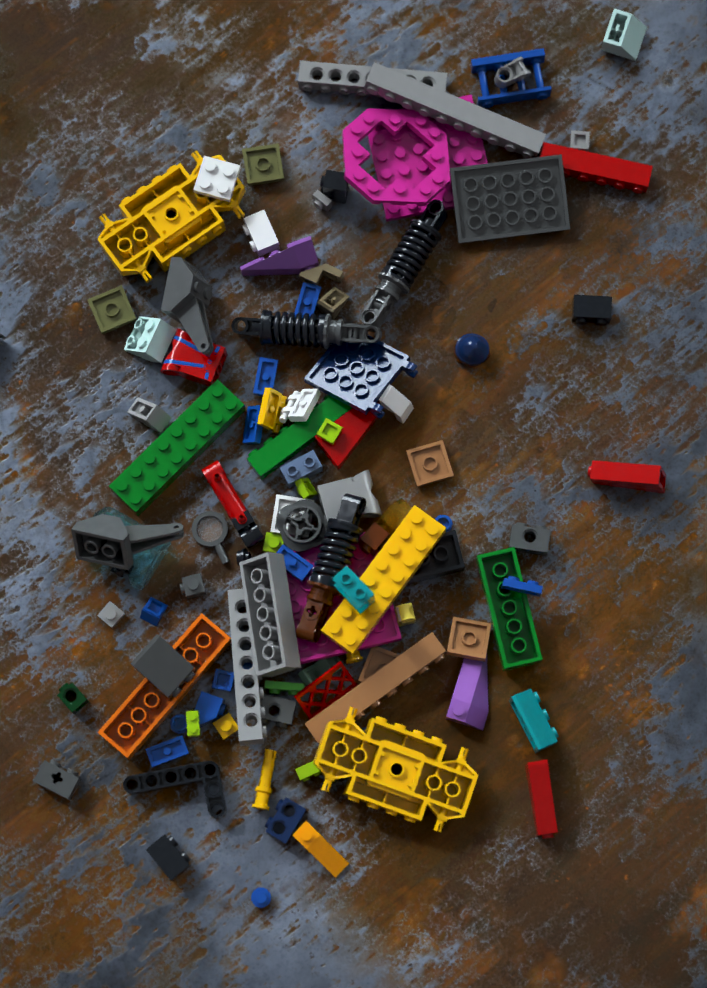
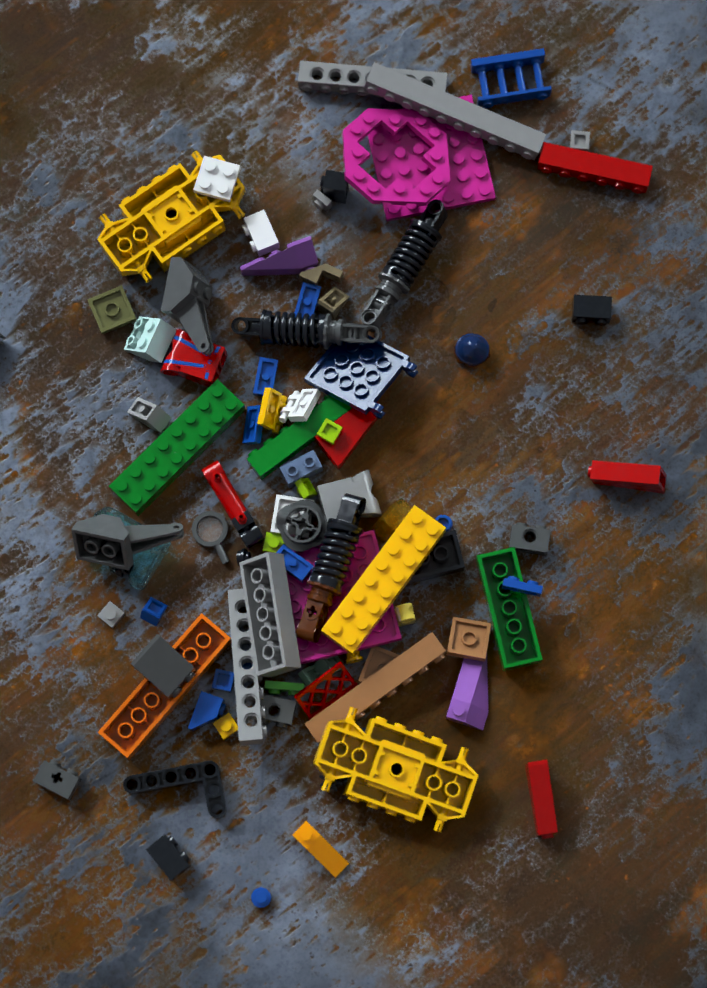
dark green brick [57,682,89,714] -> none
blue plate [146,735,189,768] -> none
blue plate [170,714,187,734] -> none
dark grey brick [179,573,207,600] -> none
lime piece [186,710,201,737] -> none
olive plate [242,143,284,186] -> none
yellow pin [252,749,277,810] -> none
dark blue brick [264,797,307,845] -> none
lime piece [295,761,321,782] -> none
teal panel [333,565,375,615] -> none
reddish brown brick [359,522,390,557] -> none
white slope [379,384,414,424] -> none
medium nougat plate [406,440,454,488] -> none
dark grey plate [450,154,570,243] -> none
light grey piece [494,57,531,88] -> none
teal slope [509,689,559,754] -> none
light aqua slope [601,9,647,61] -> none

